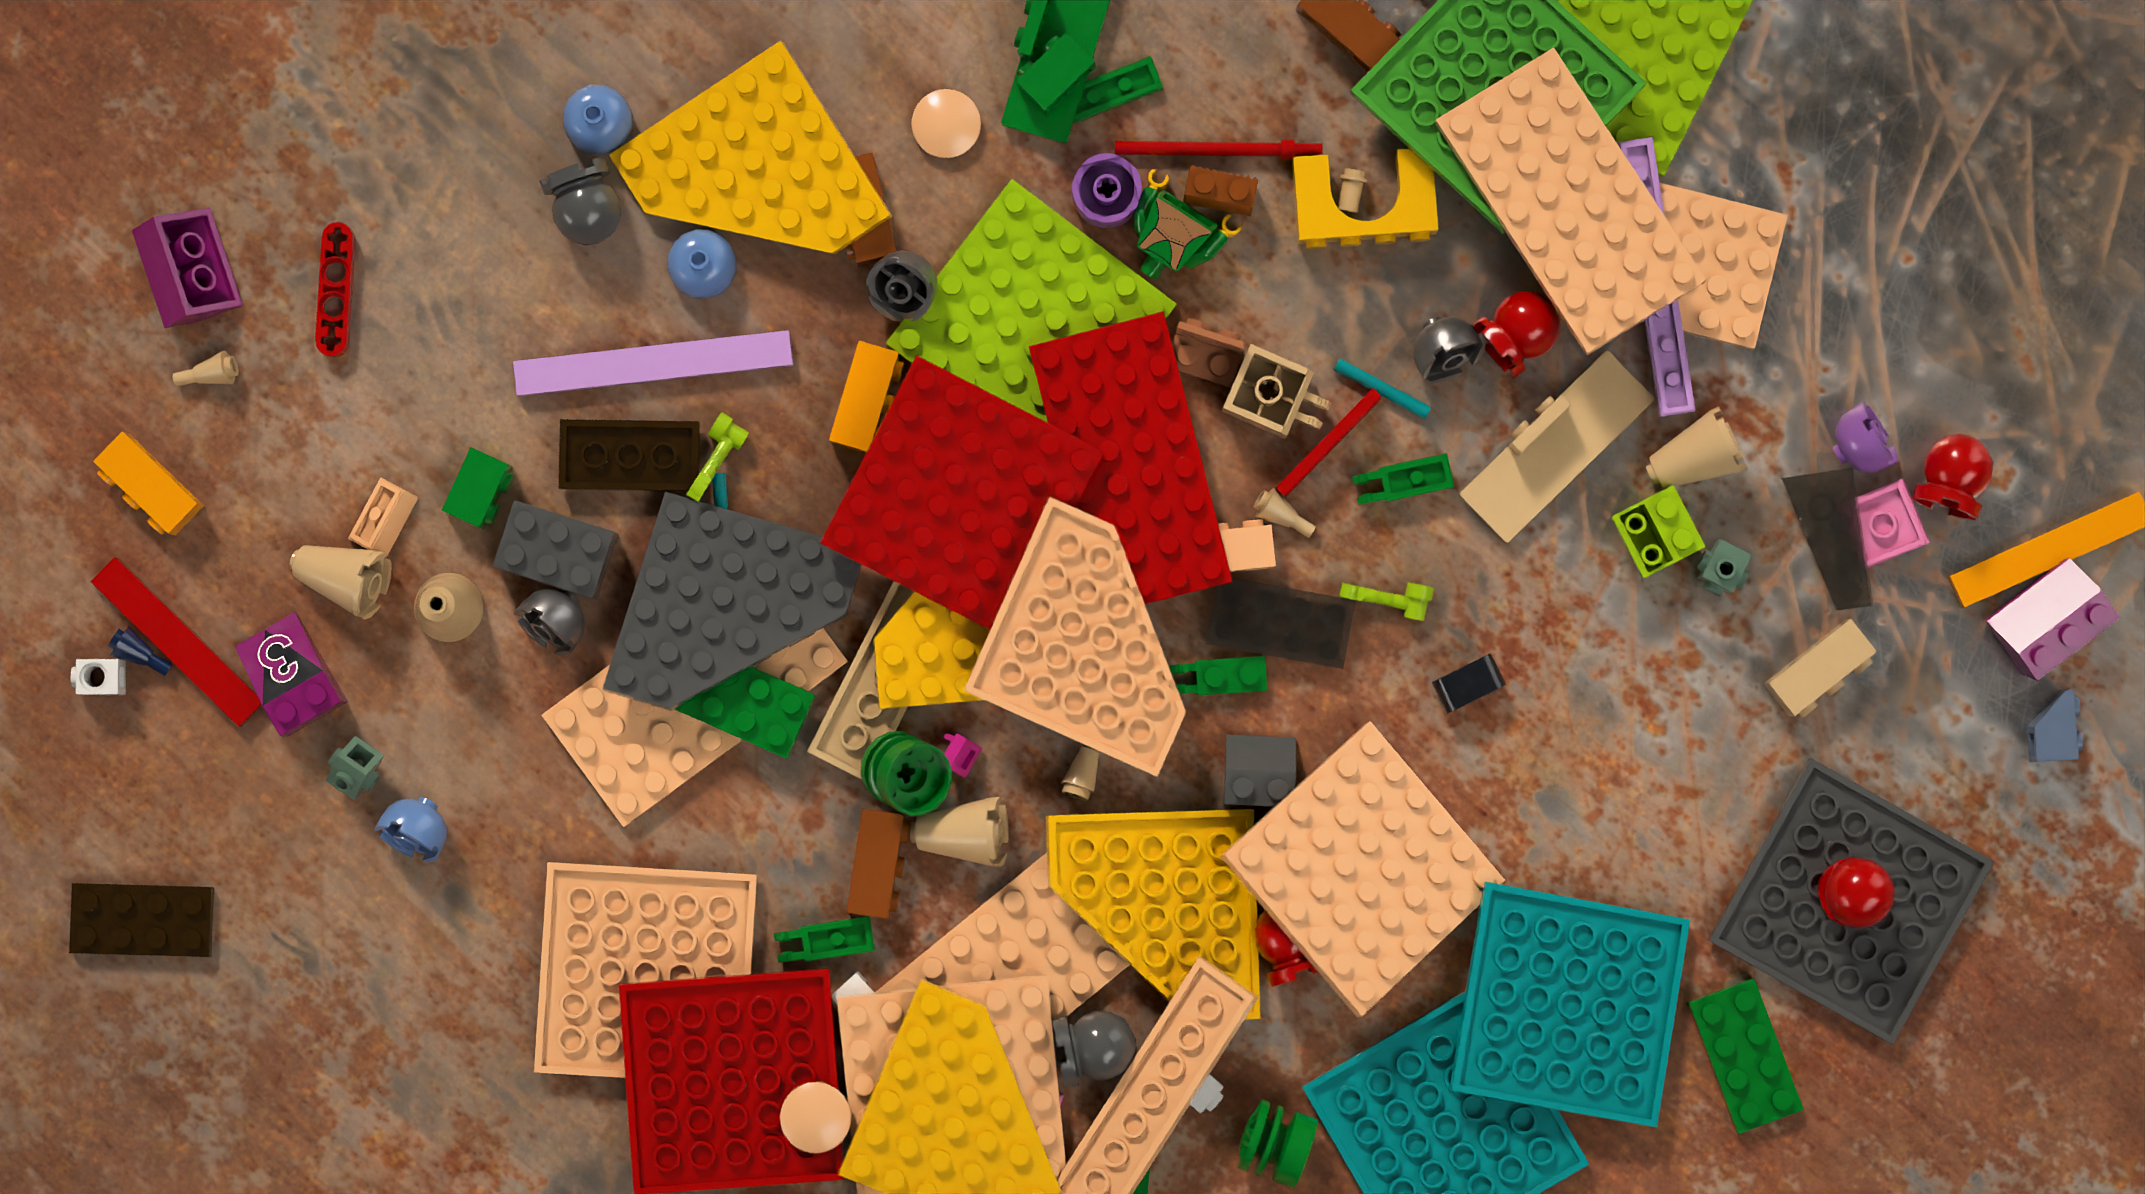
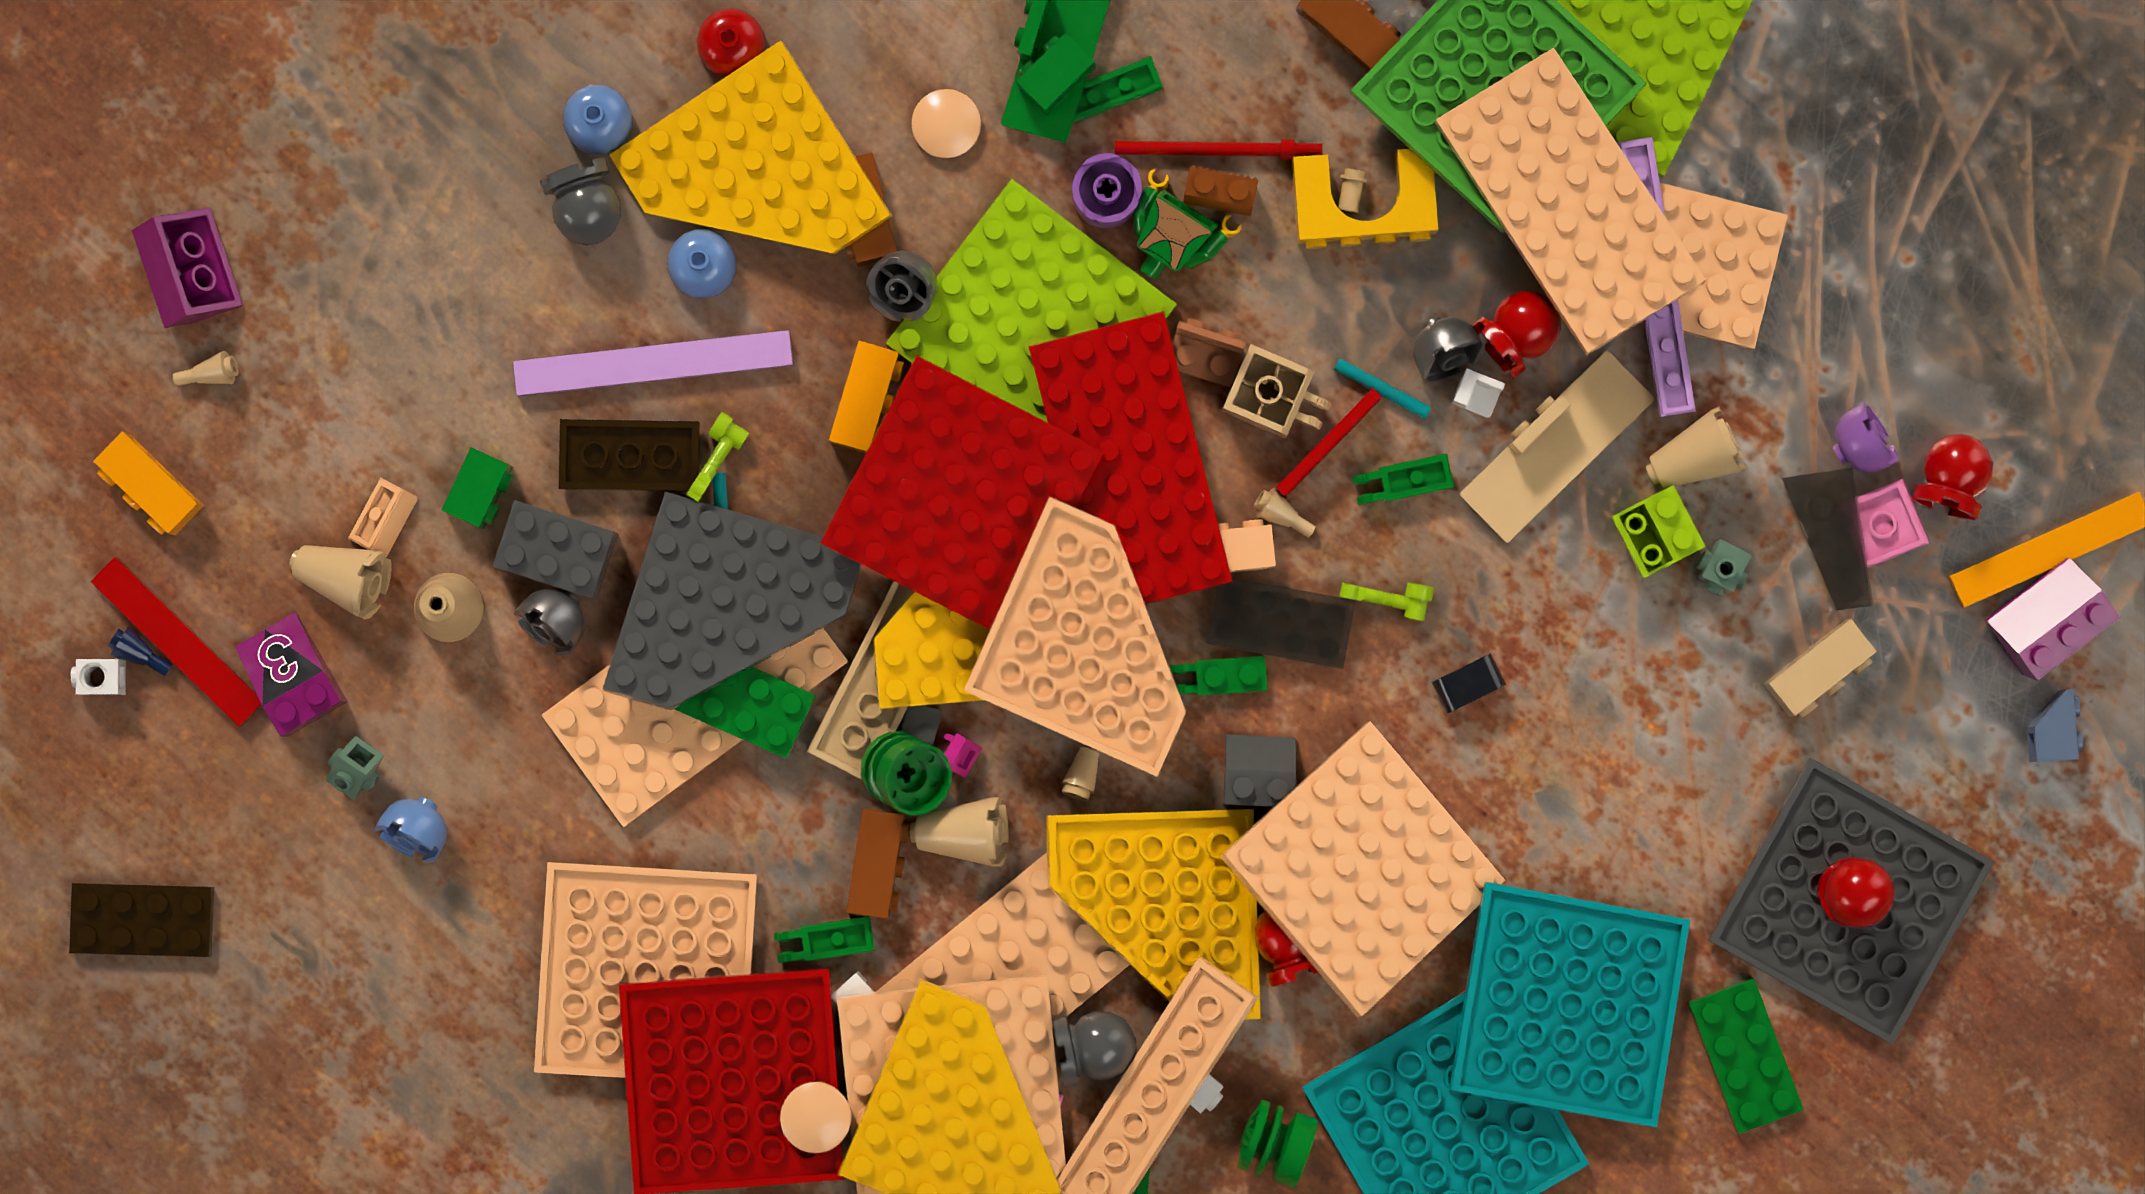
red beam [315,222,355,358] -> none
none -> red cylinder [696,8,766,78]
none -> dark grey tile [901,705,943,744]
none -> white panel [1451,368,1505,418]

